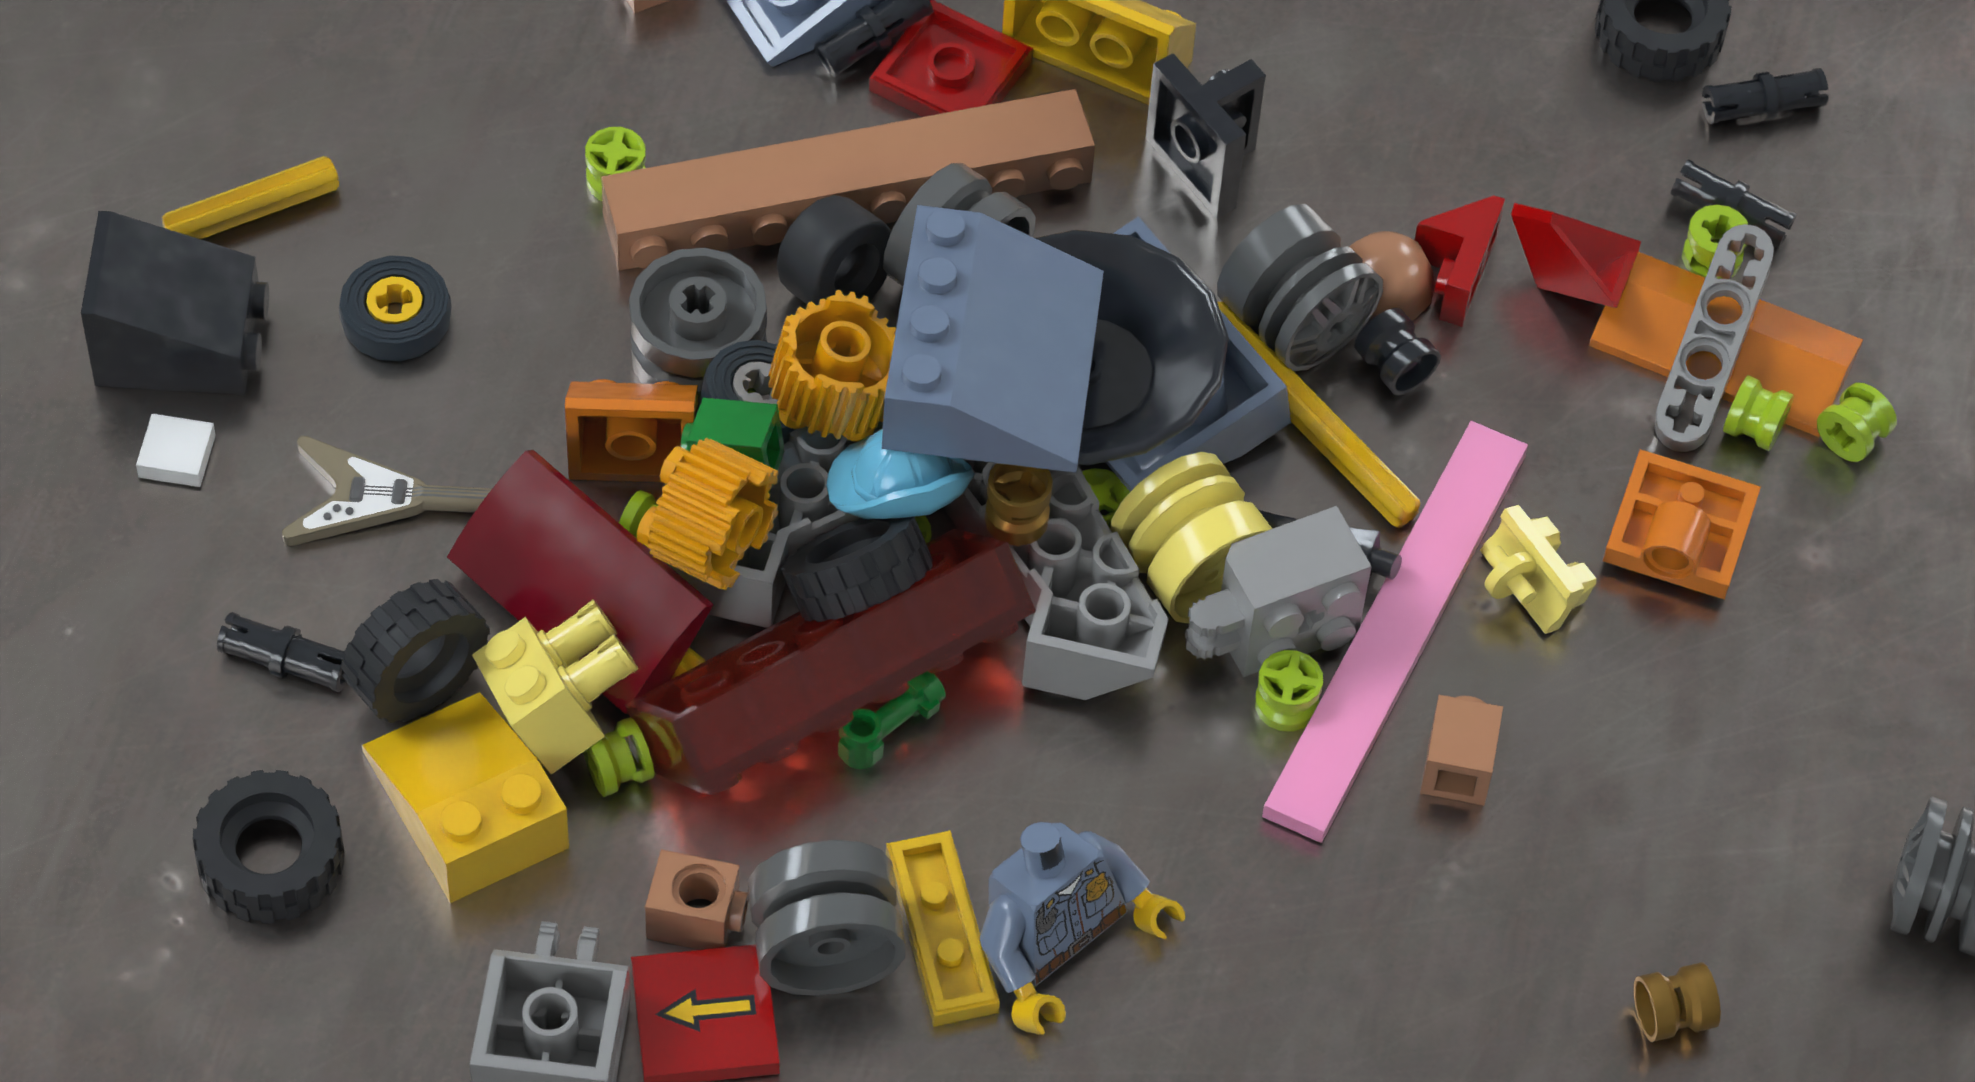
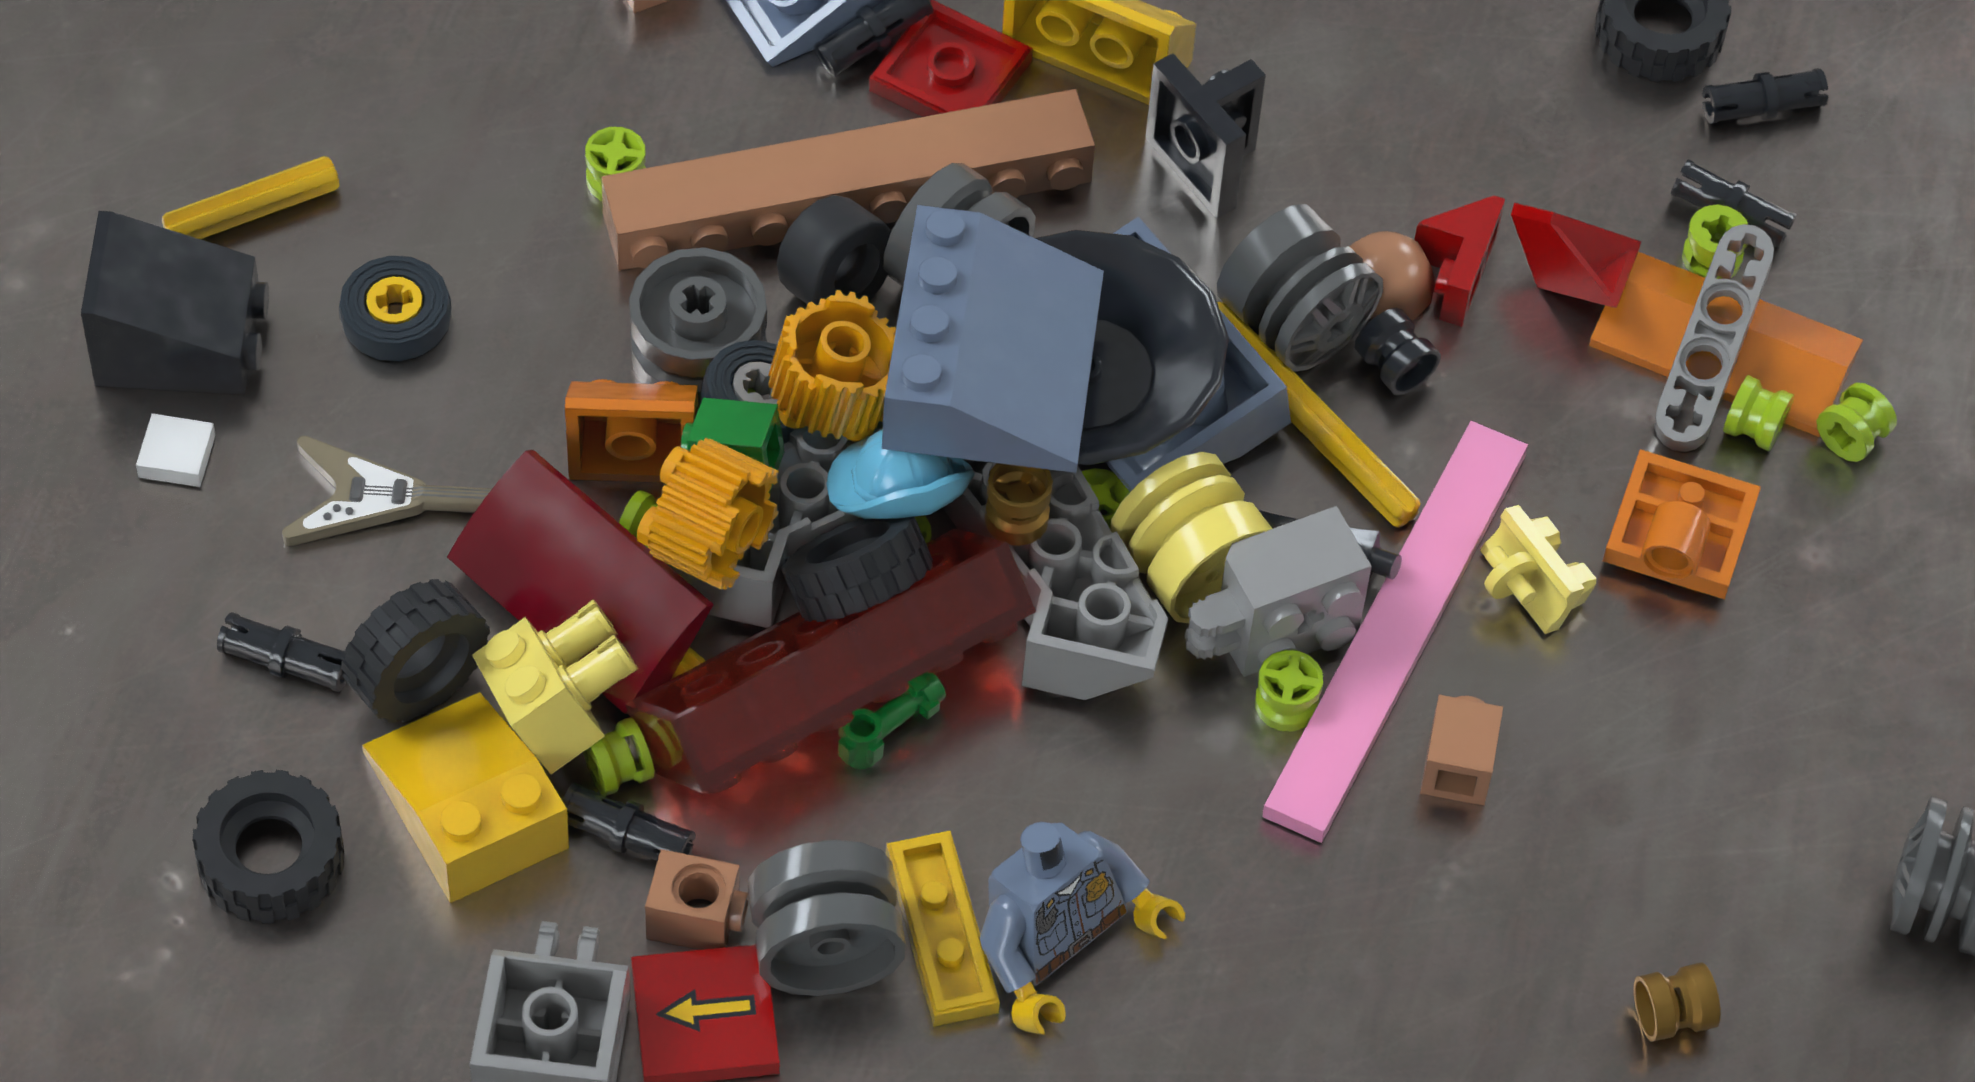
none -> black pin [562,782,696,861]

